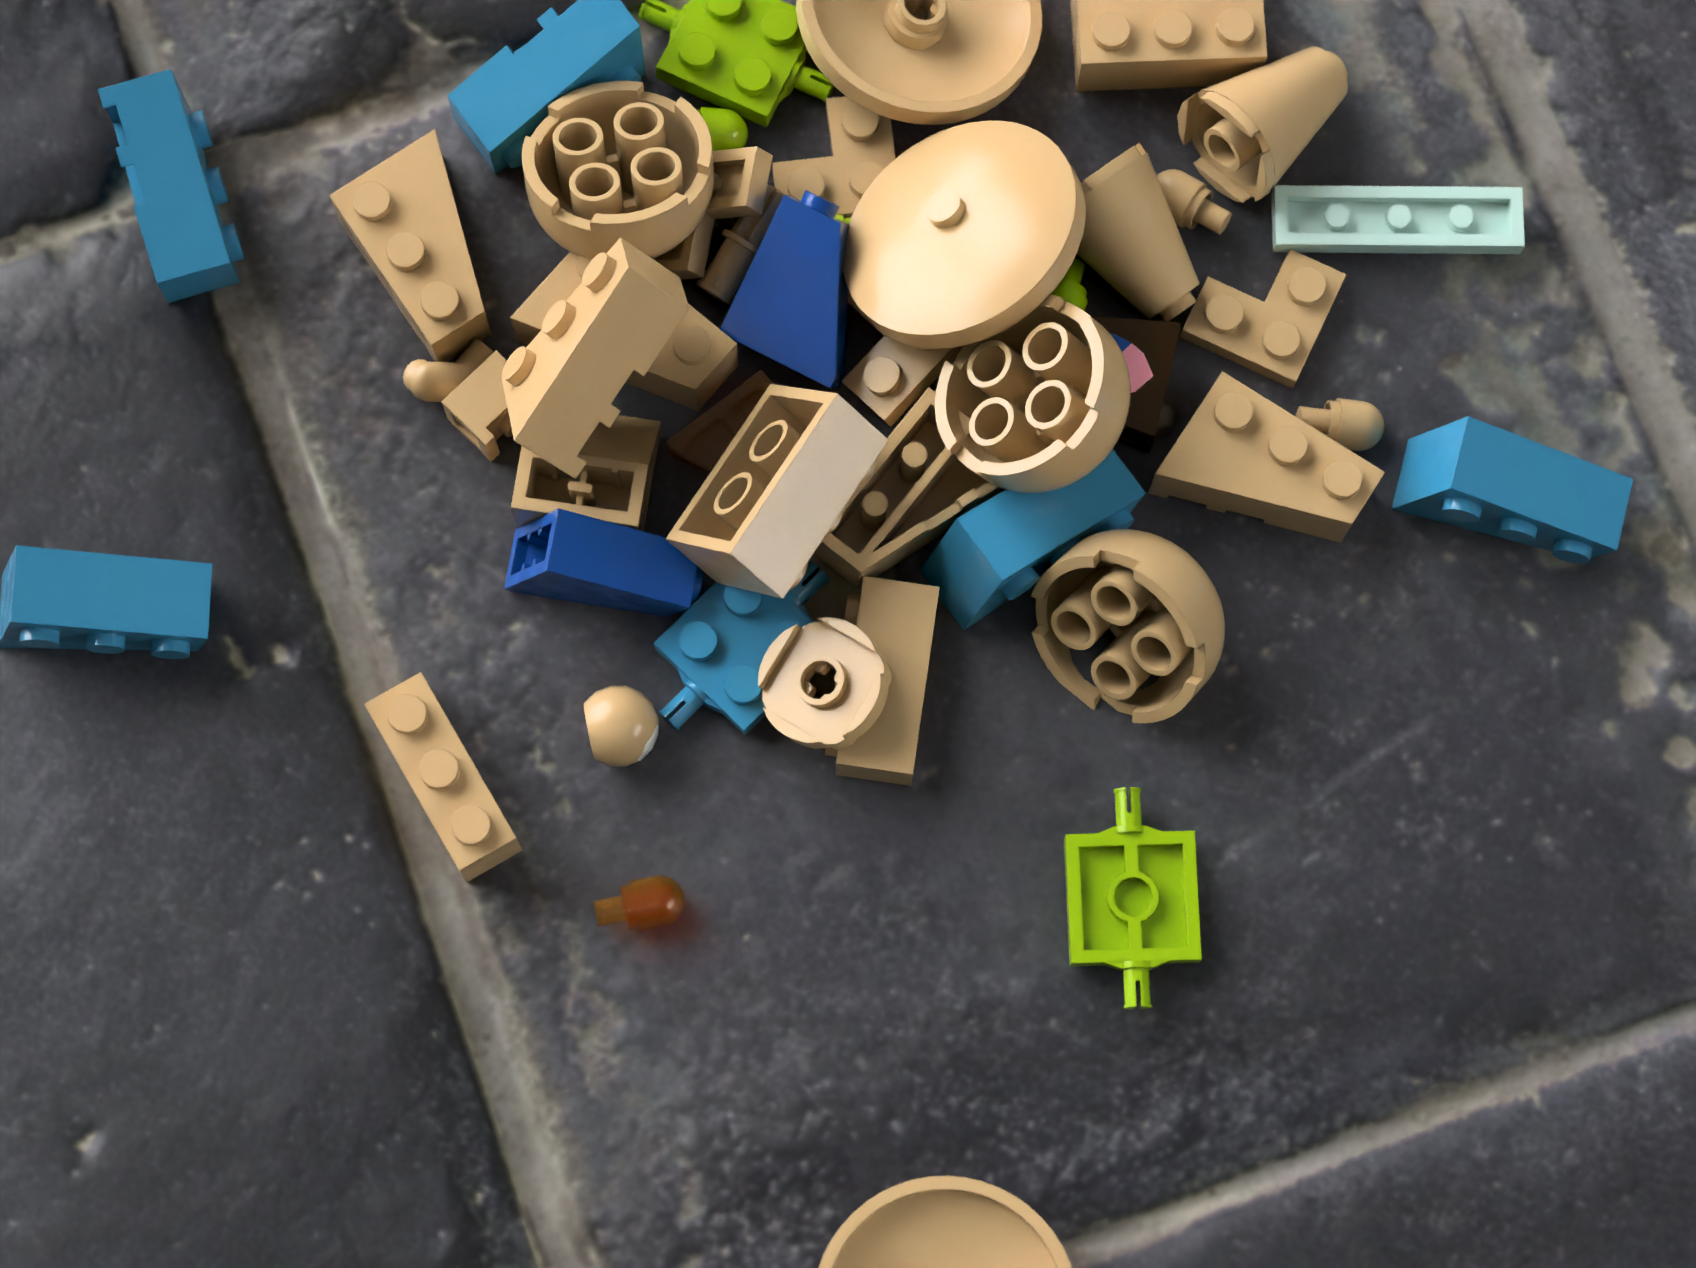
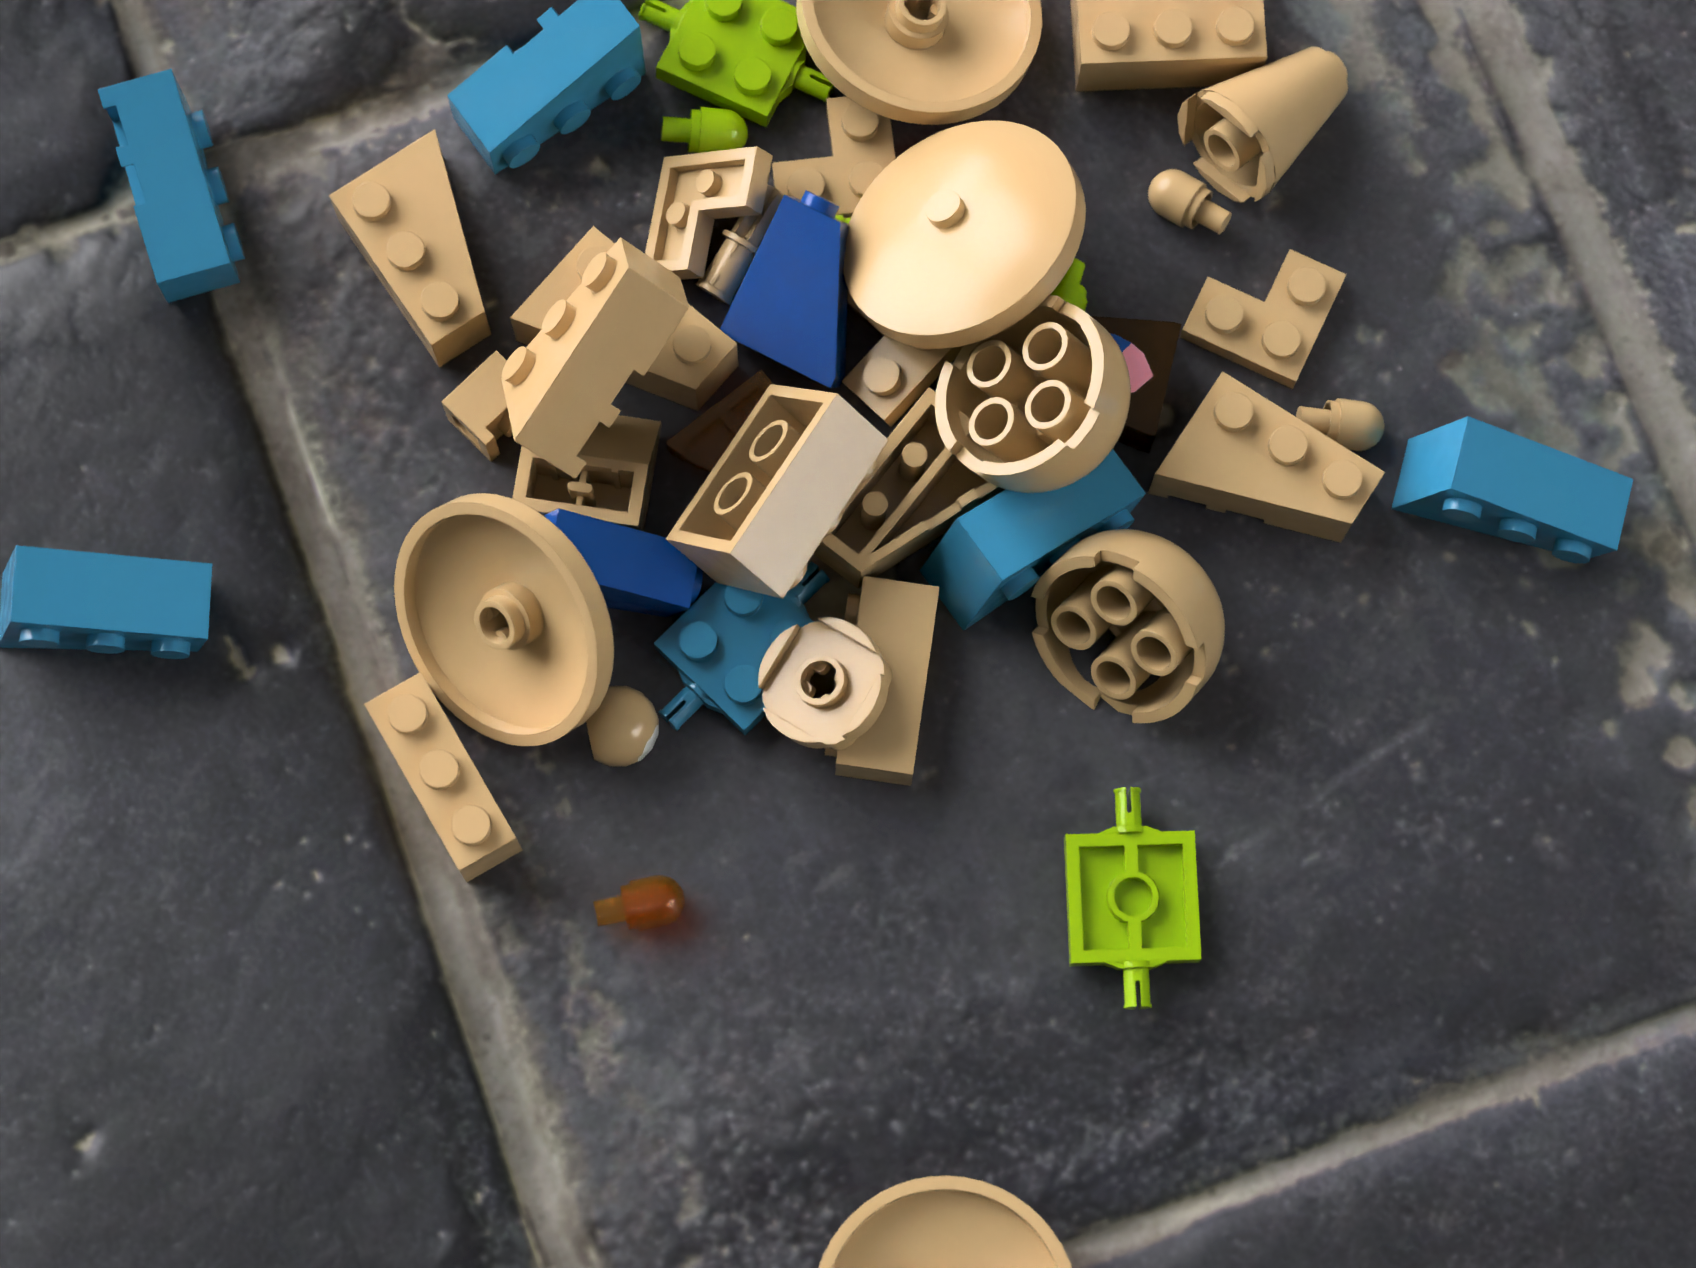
tan arm [403,339,494,402] -> none
tan cylinder [522,81,714,259] -> none
tan cone [1077,142,1200,321] -> none
light aqua plate [1272,185,1525,254] -> none
none -> tan dish [394,493,614,746]

